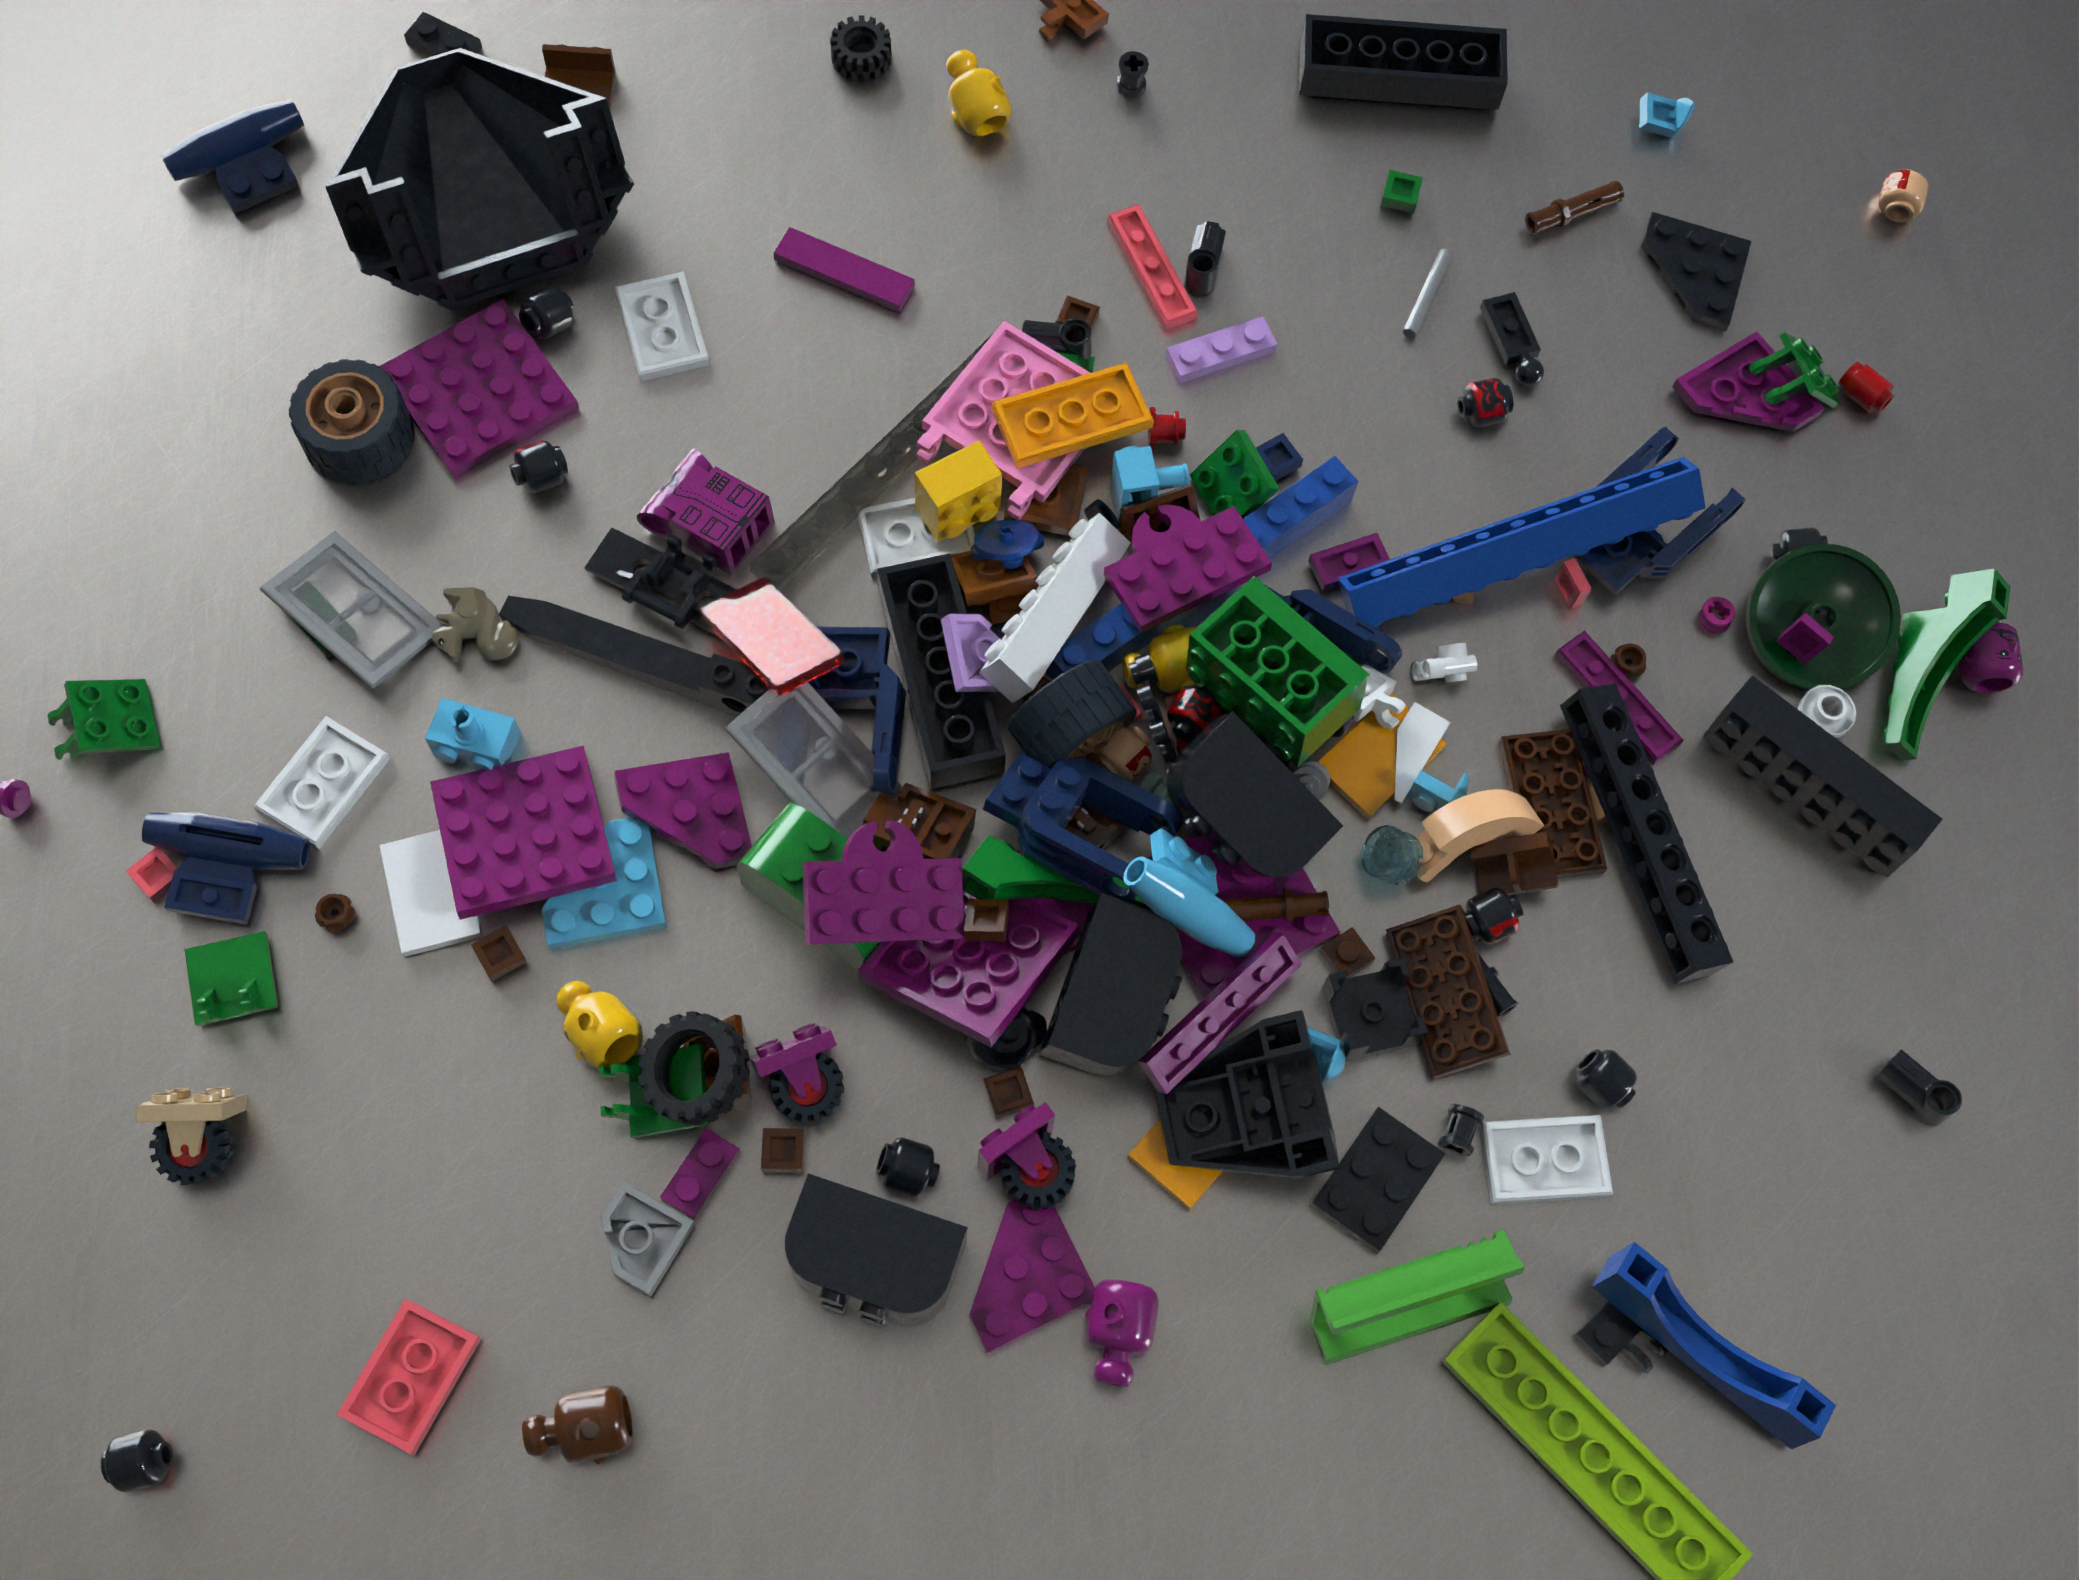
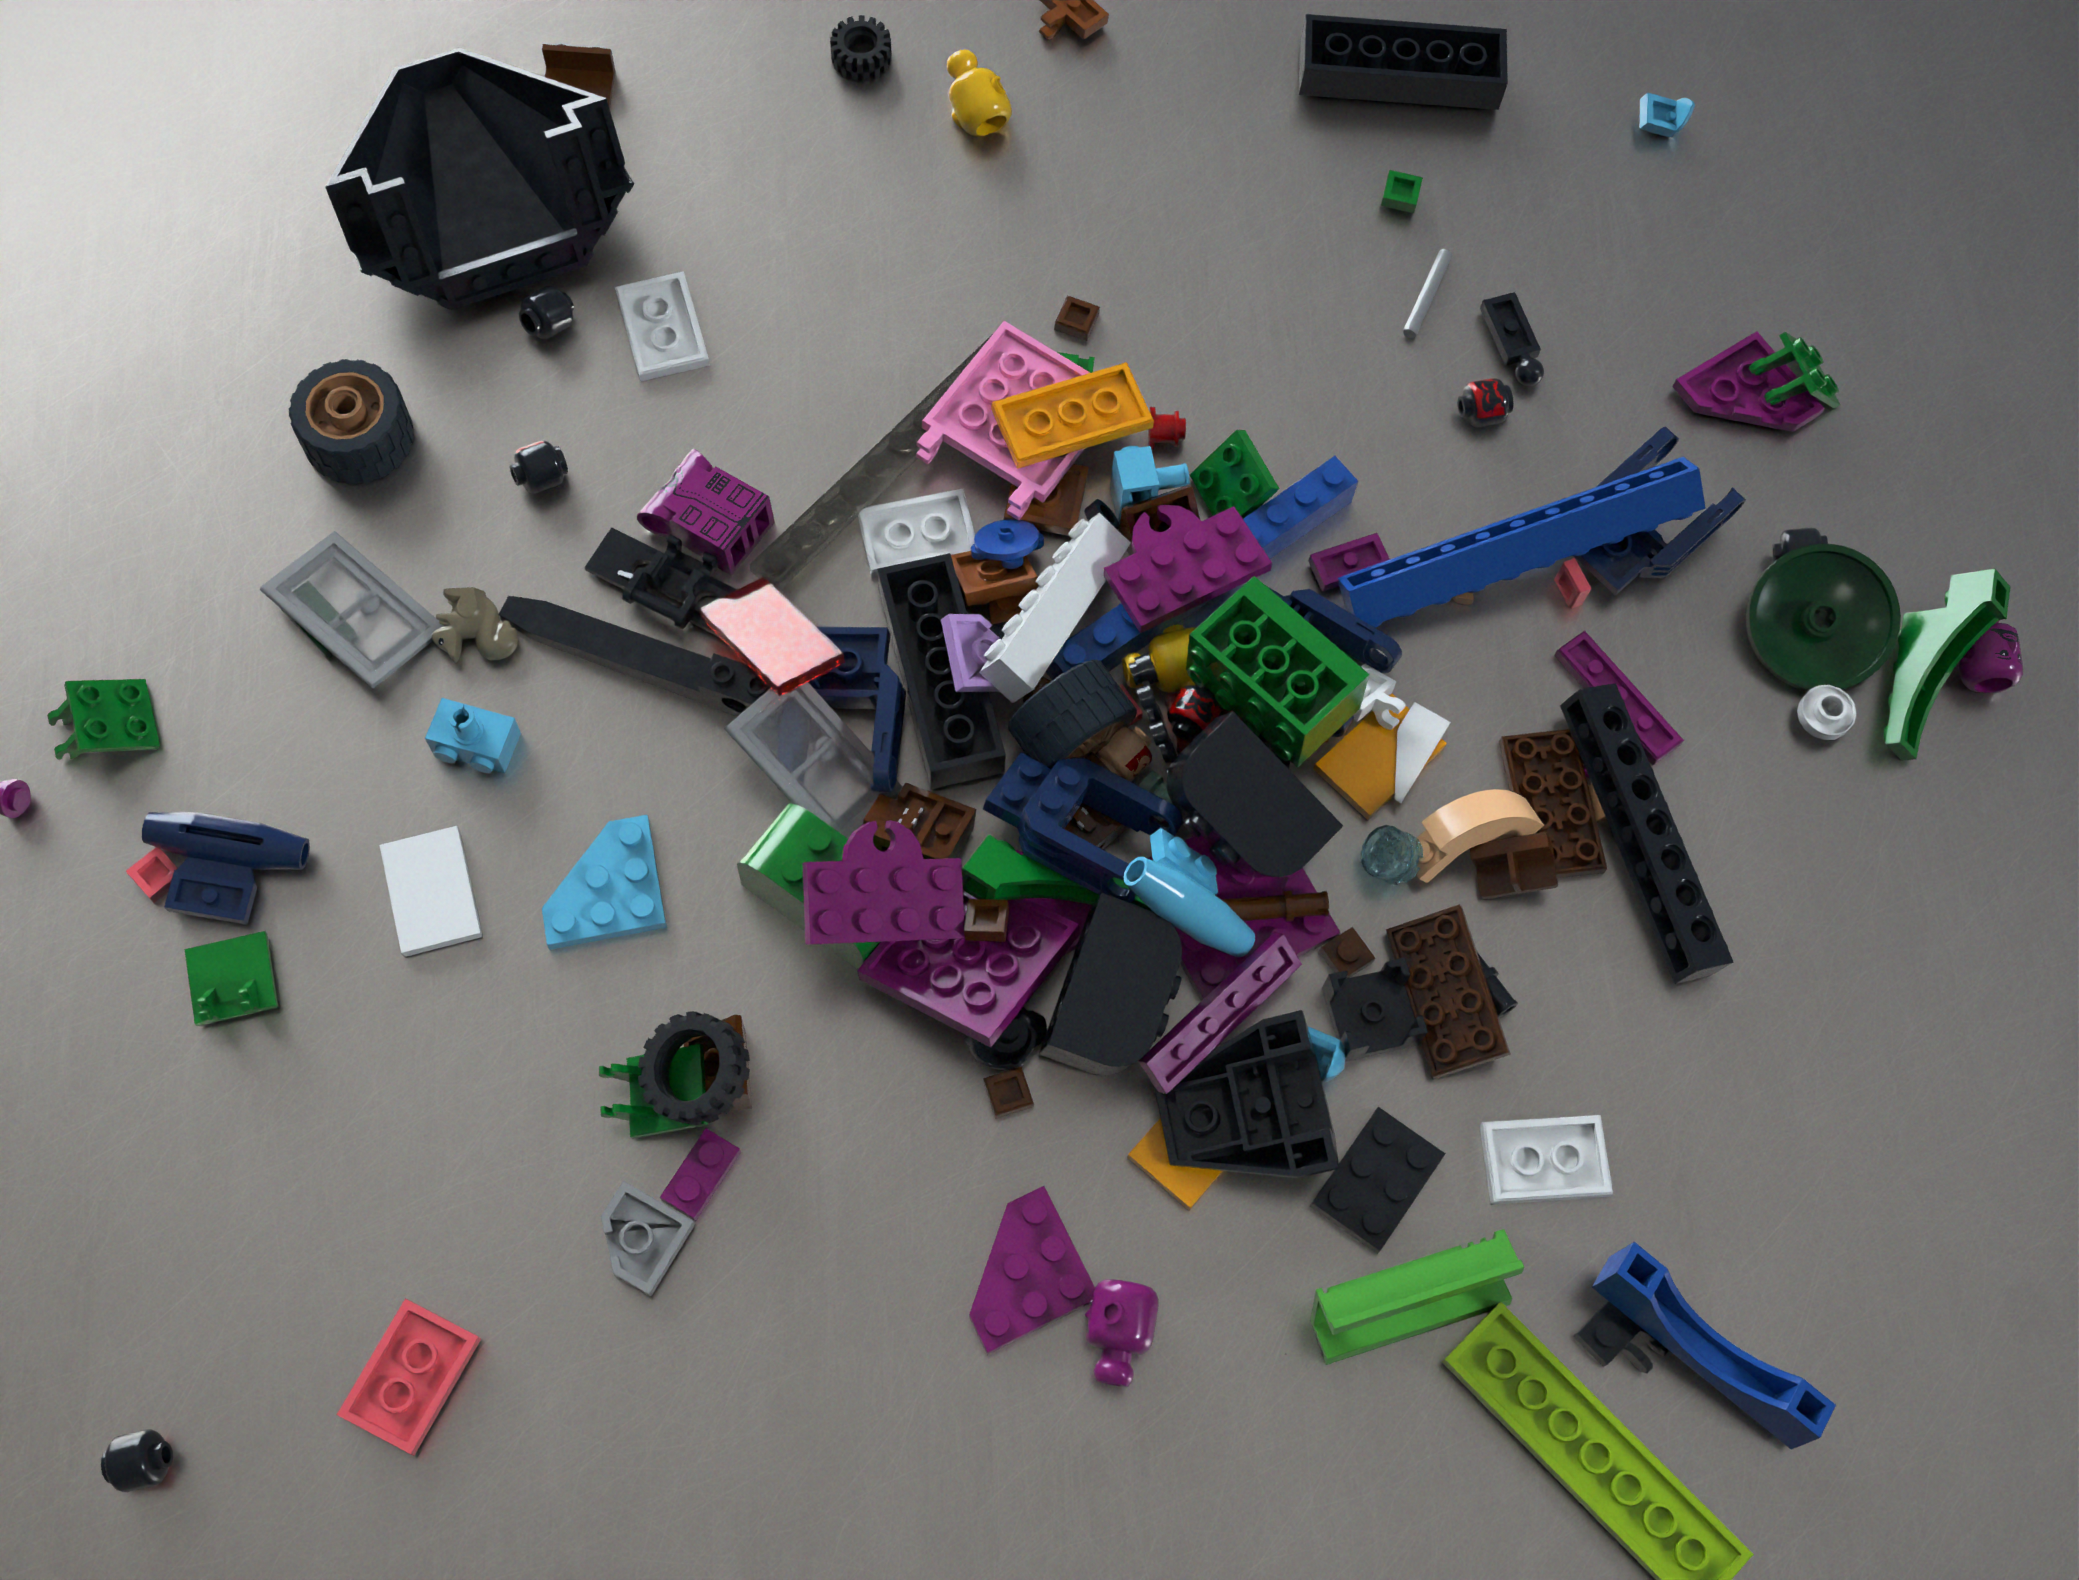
plate [136,1087,246,1185] -> none
dark blue plate [161,99,304,215] -> none
white tile [253,716,390,850] -> none
reddish brown plate [315,894,355,932] -> none
magenta plate [379,299,579,479] -> none
black plate [404,11,482,56] -> none
magenta plate [430,745,617,920] -> none
reddish brown plate [471,925,527,982] -> none
reddish brown piece [522,1385,632,1465] -> none
yellow piece [556,980,643,1069] -> none
magenta plate [614,752,752,869] -> none
plate [750,1022,844,1123] -> none
reddish brown plate [761,1128,805,1173] -> none
magenta tile [773,227,915,313] -> none
black brick [785,1173,968,1327] -> none
black head [876,1137,940,1197] -> none
yellow brick [915,440,1002,543] -> none
plate [977,1102,1076,1212] -> none
black piece [1022,318,1092,359] -> none
coral tile [1107,204,1198,331] -> none
black bush [1116,51,1149,98] -> none
lavender plate [1165,316,1277,384] -> none
black piece [1184,221,1226,295] -> none
dark blue plate [1256,433,1303,481] -> none
light grey wheel [1293,761,1330,800] -> none
medium azure plate [1407,770,1469,812] -> none
white plate [1410,642,1477,683] -> none
black bush [1438,1104,1484,1156] -> none
black head [1464,888,1524,945] -> none
reddish brown pin [1525,180,1624,234] -> none
black head [1576,1049,1637,1109] -> none
reddish brown plate [1610,643,1646,679] -> none
black plate [1641,212,1751,331] -> none
dark pink bush [1698,597,1736,634] -> none
black brick [1703,675,1942,878] -> none
magenta plate [1777,613,1834,665] -> none
red brick [1838,362,1894,413] -> none
black piece [1877,1049,1962,1126] -> none
light nougat head [1879,169,1928,222] -> none

